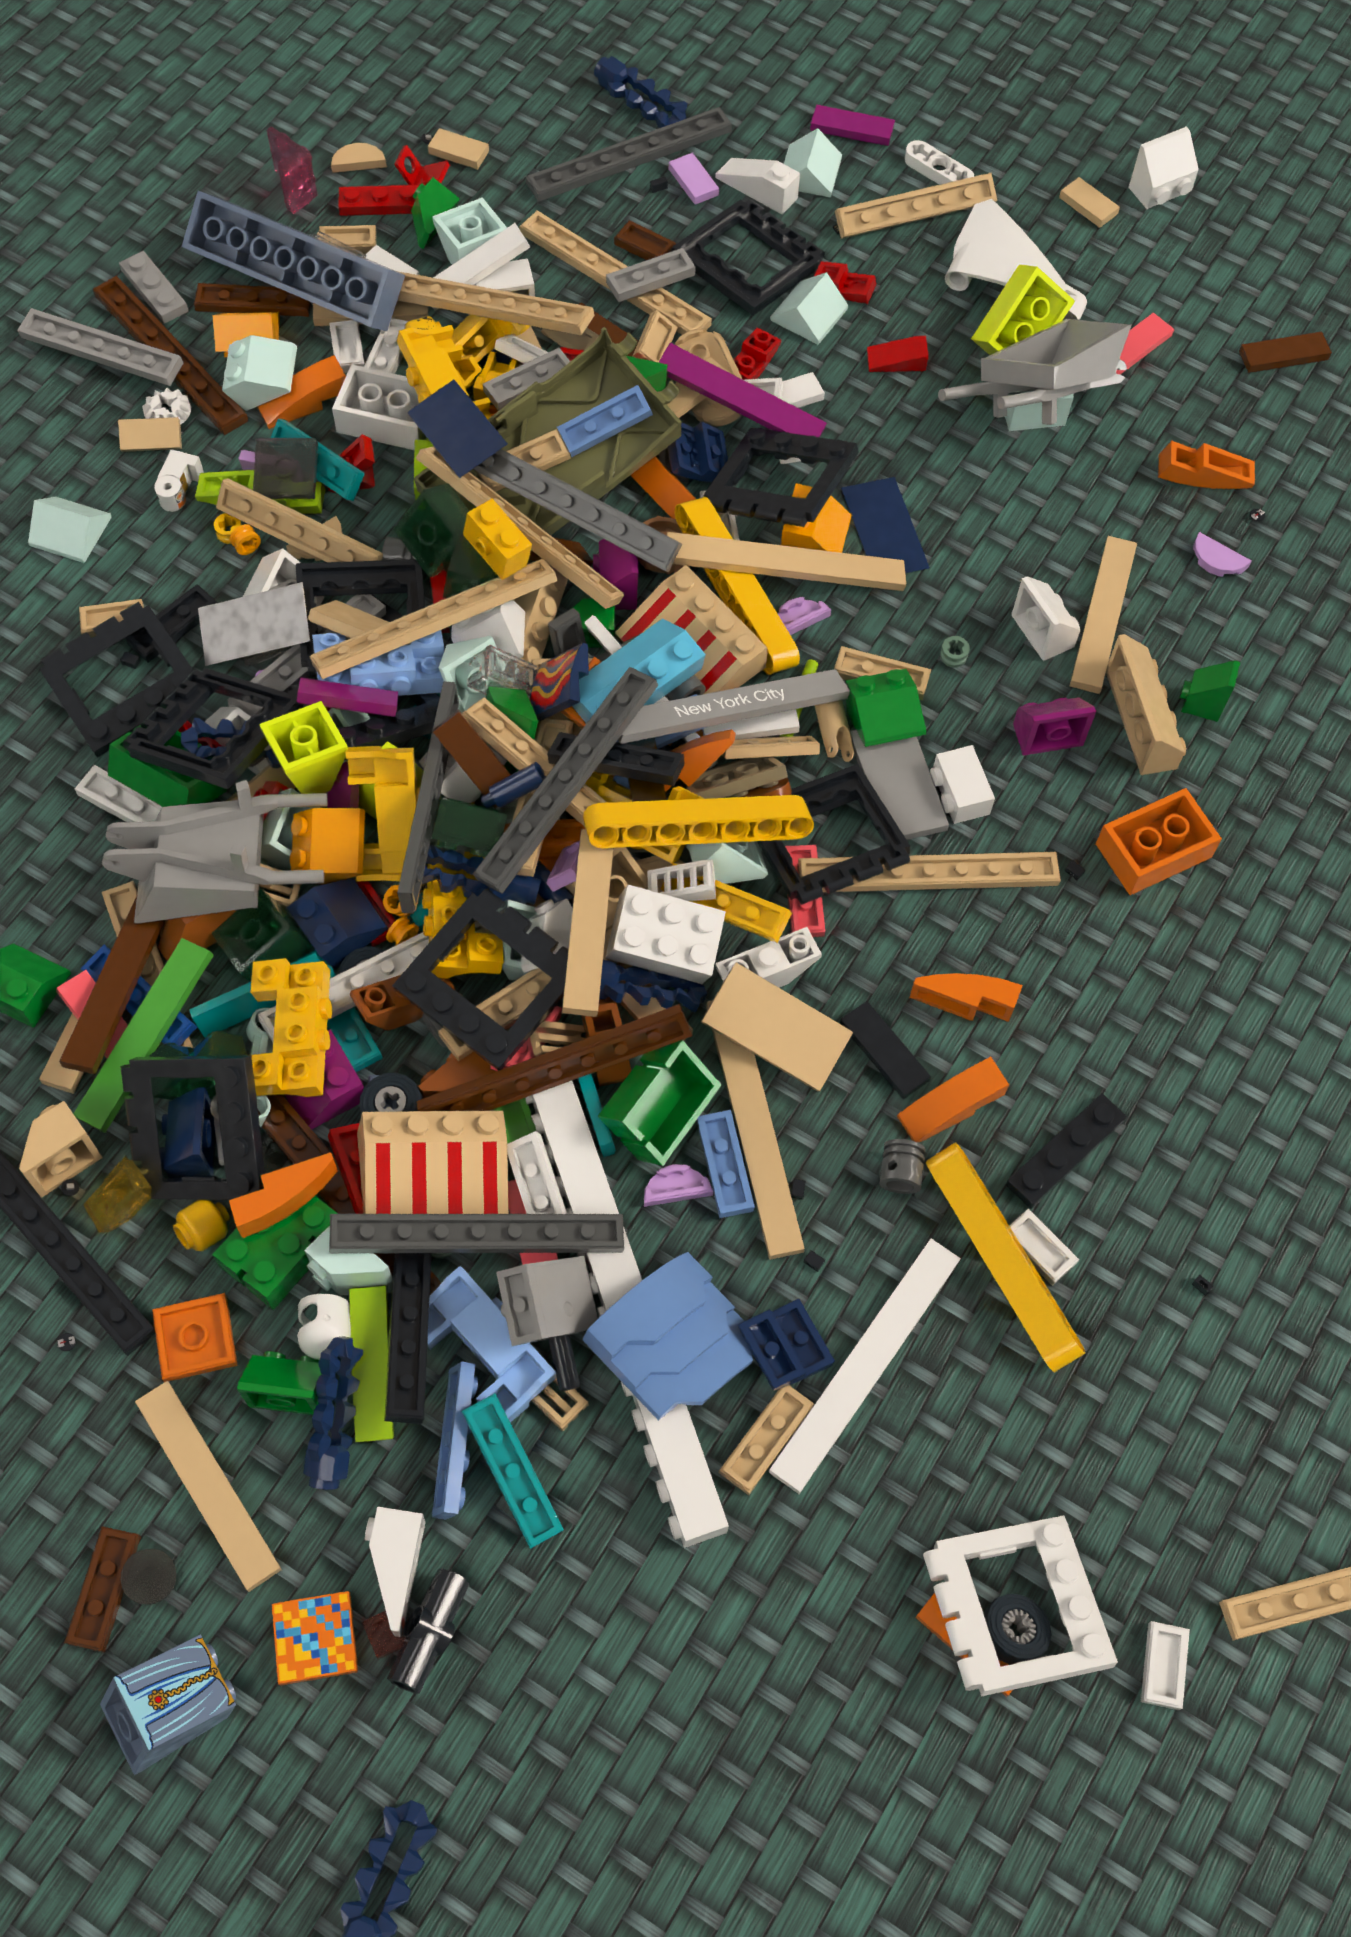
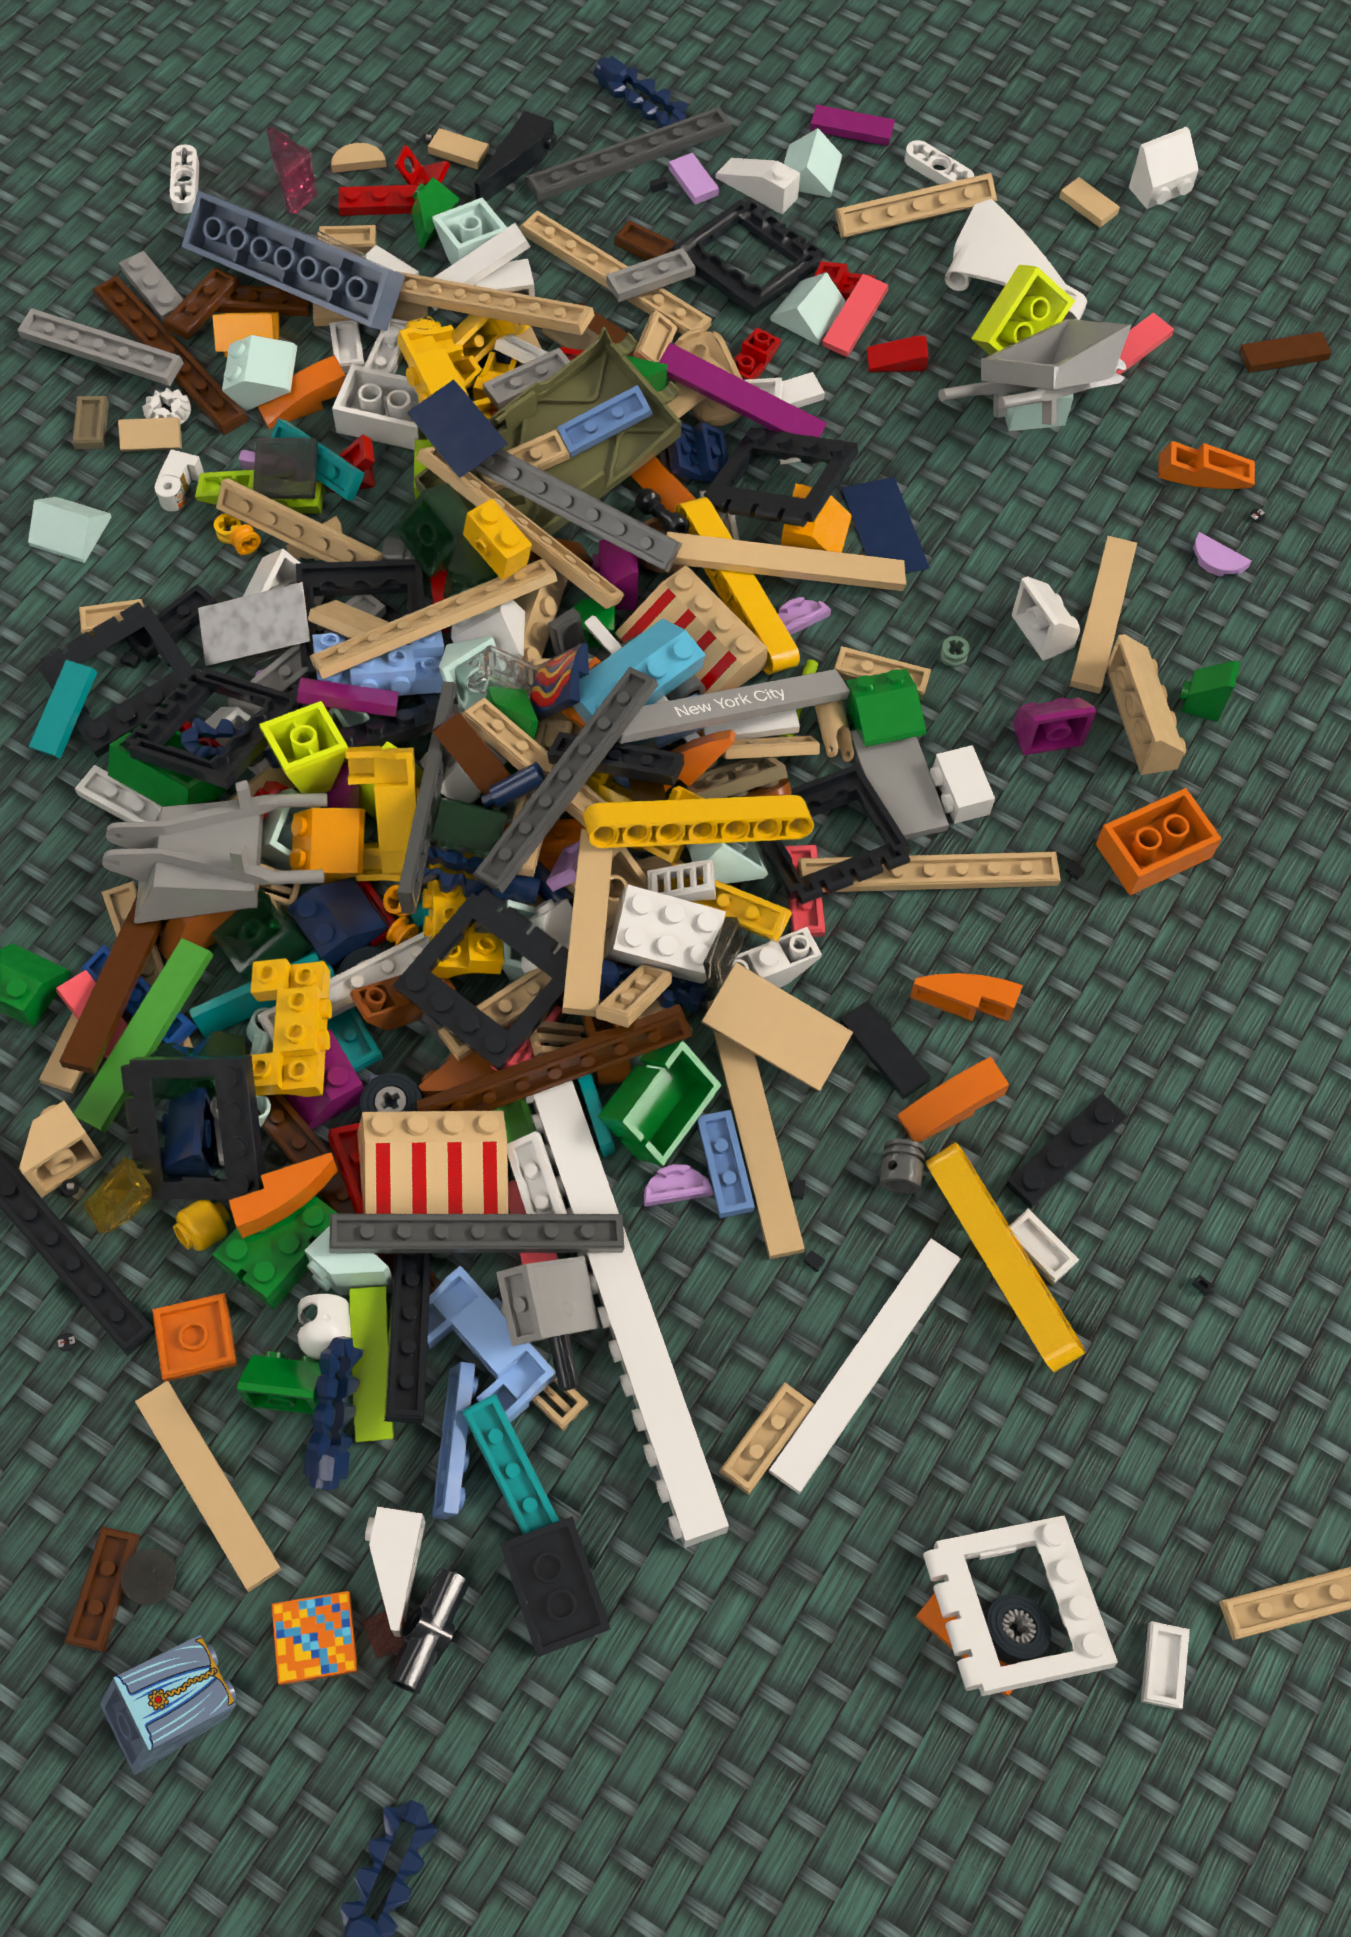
medium blue slope [582,1252,753,1421] -> none
dark blue slope [738,1299,835,1391] -> none
none -> teal tile [29,660,98,759]
none -> dark tan tile [72,396,109,450]
none -> reddish brown tile [163,267,240,340]
none -> white beam [170,144,199,214]
none -> black slope [474,111,557,202]
none -> black plate [500,1516,611,1657]
none -> tan tile [596,964,672,1028]
none -> black piece [635,488,689,534]
none -> clear smoke tile [703,916,744,989]
none -> coral tile [822,274,888,358]

